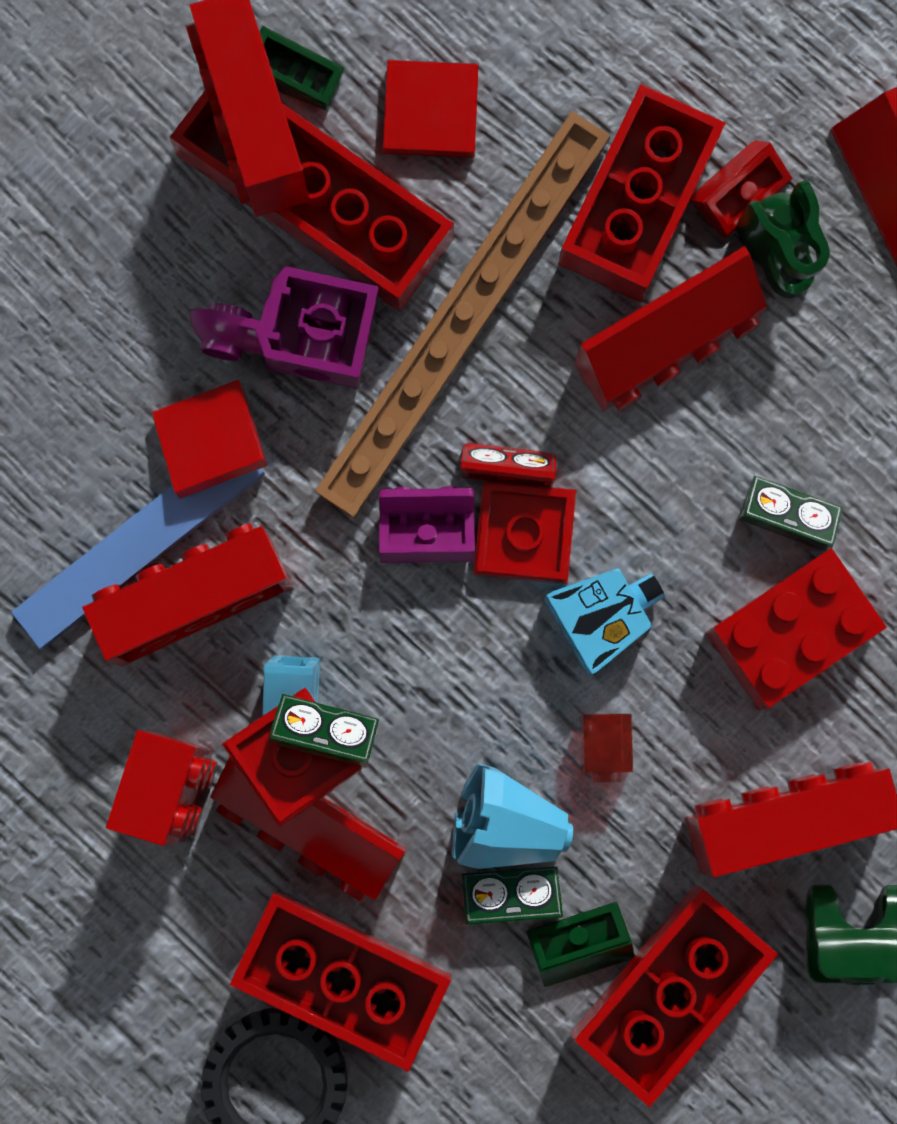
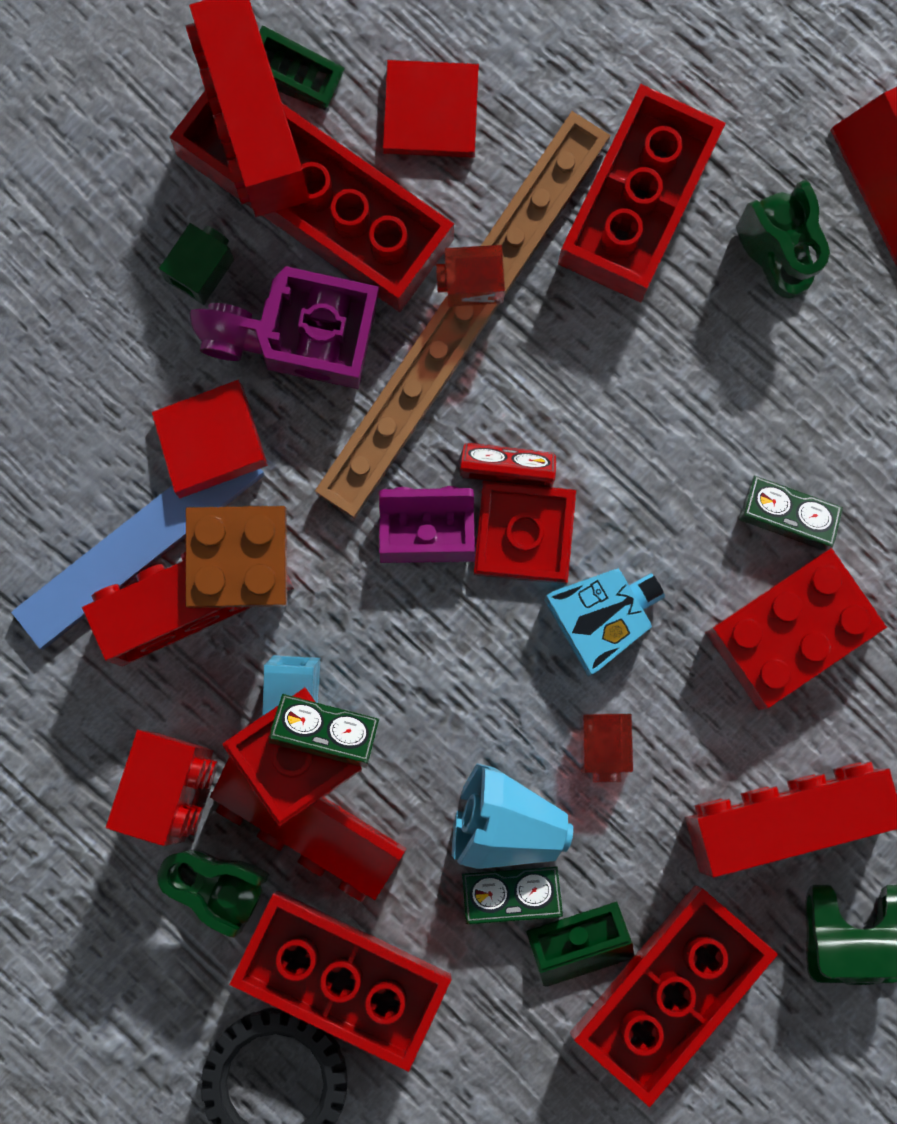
red slope [574,246,767,412] -> none
red slope [690,140,793,238] -> none
none -> dark green piece [157,849,269,938]
none -> dark green brick [159,223,234,305]
none -> dark orange plate [186,506,287,608]
none -> clear red brick [436,245,505,307]

